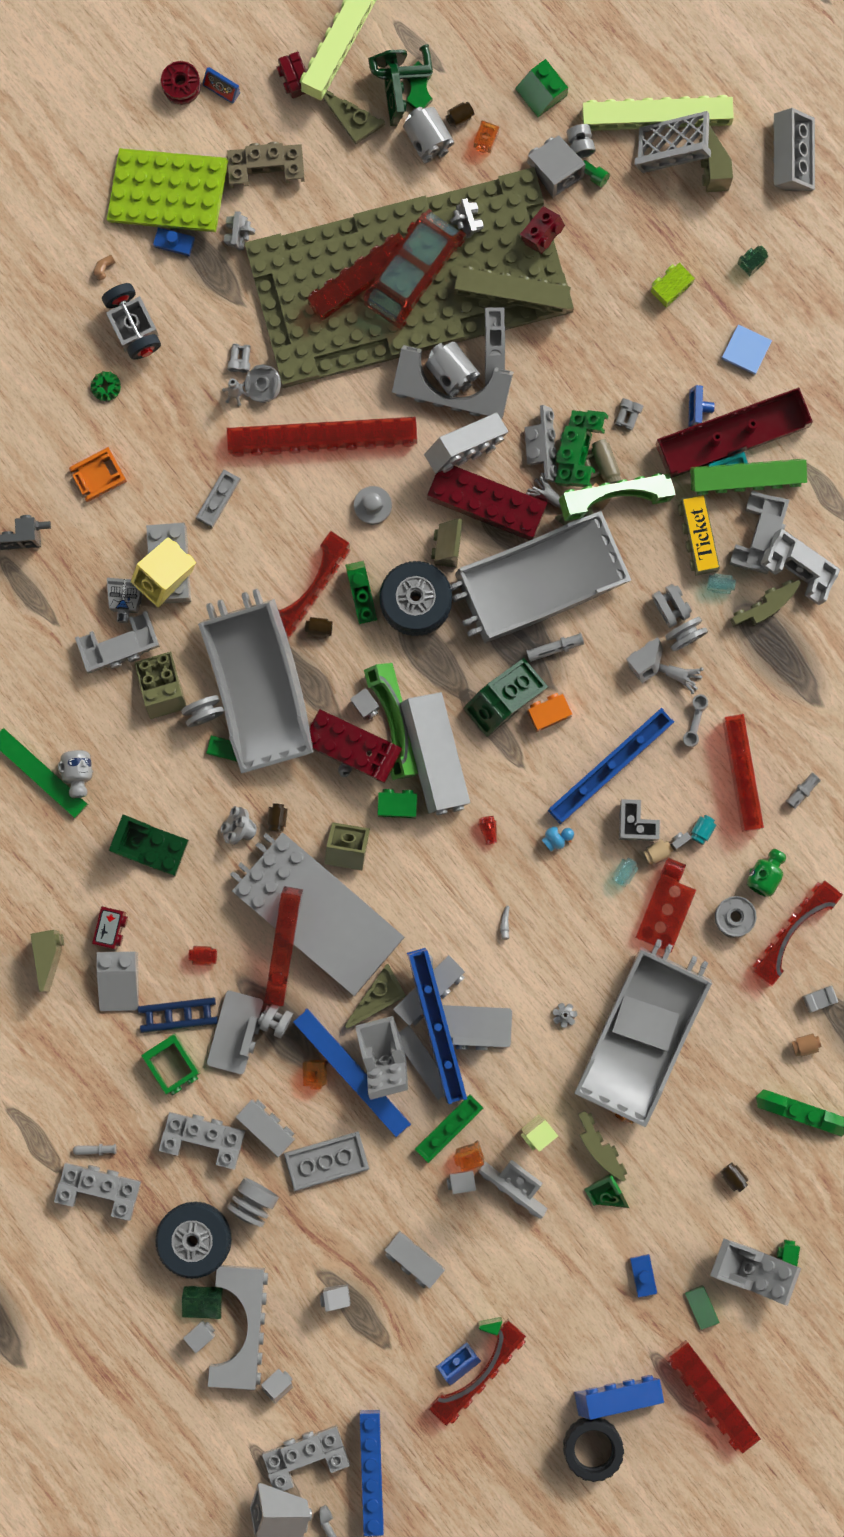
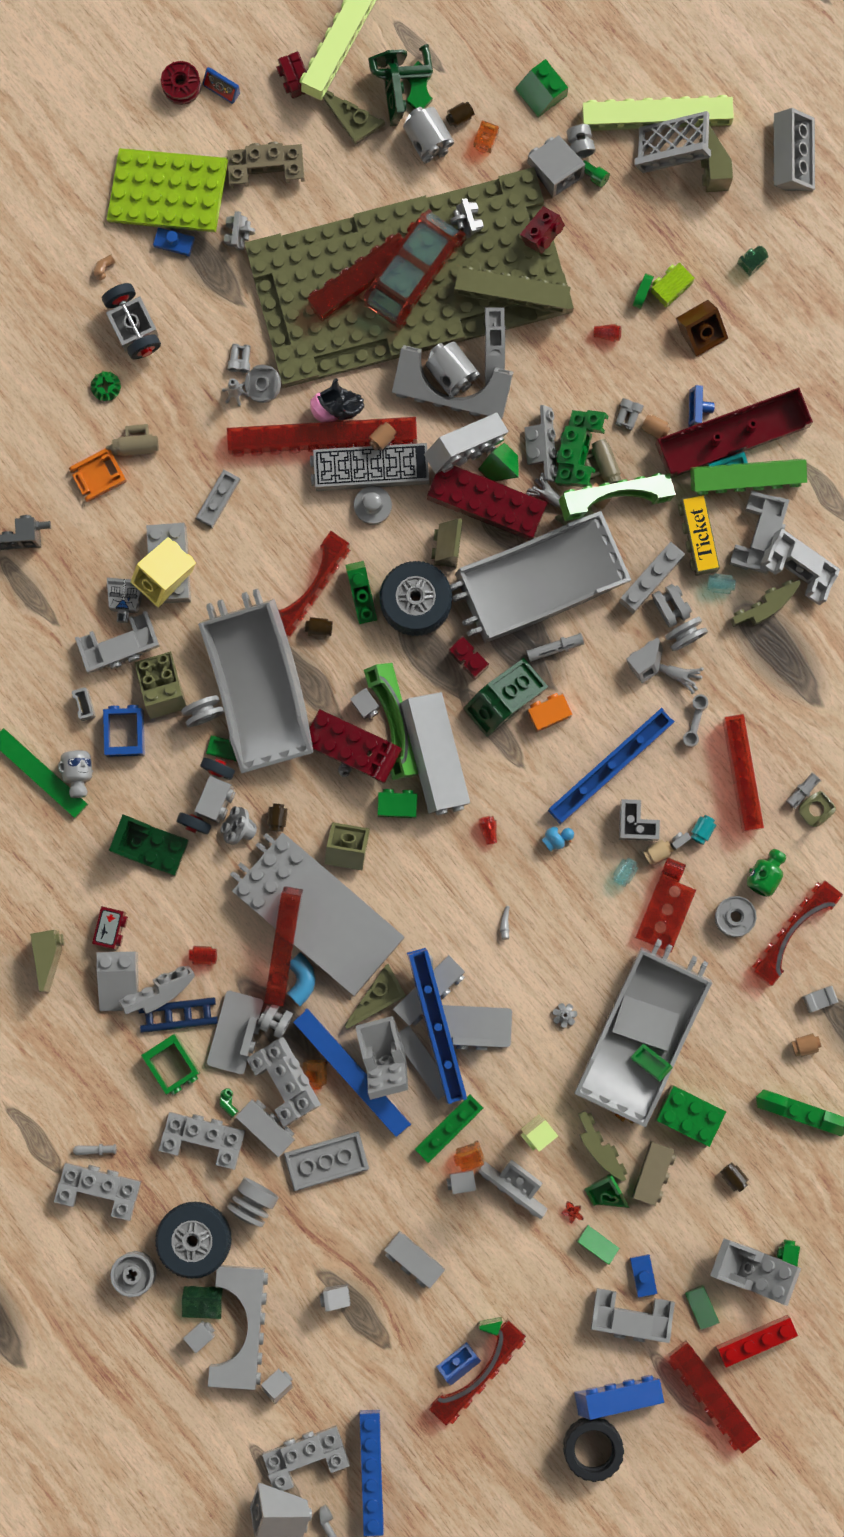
light blue tile [721,324,772,375] -> none
none -> light grey piece [72,687,96,721]
none -> blue window [103,705,145,757]
none -> dark tan piece [106,424,159,456]
none -> light grey wheel [110,1251,157,1297]
none -> light grey slope [118,965,195,1014]
none -> brick [177,757,236,834]
none -> green arm [219,1088,238,1118]
none -> light grey bracket [247,1037,321,1127]
none -> dark azure cylinder [287,952,316,1007]
none -> black hair [310,378,365,423]
none -> light grey brick [310,443,429,491]
none -> medium nougat brick [368,422,397,451]
none -> dark red piece [449,636,489,680]
none -> green slope [478,443,519,481]
none -> clear red plant [561,1201,584,1224]
none -> slope [577,1225,620,1265]
none -> light grey bracket [591,1288,675,1343]
none -> clear red cone [593,323,622,342]
none -> light grey brick [619,542,685,614]
none -> green tile [630,1043,673,1082]
none -> green beam [632,273,654,309]
none -> dark tan brick [632,1141,676,1206]
none -> medium nougat brick [641,414,671,439]
none -> green brick [655,1085,726,1147]
none -> reddish brown slope [676,300,728,357]
none -> red brick [716,1315,798,1368]
none -> olive piece [798,791,836,827]

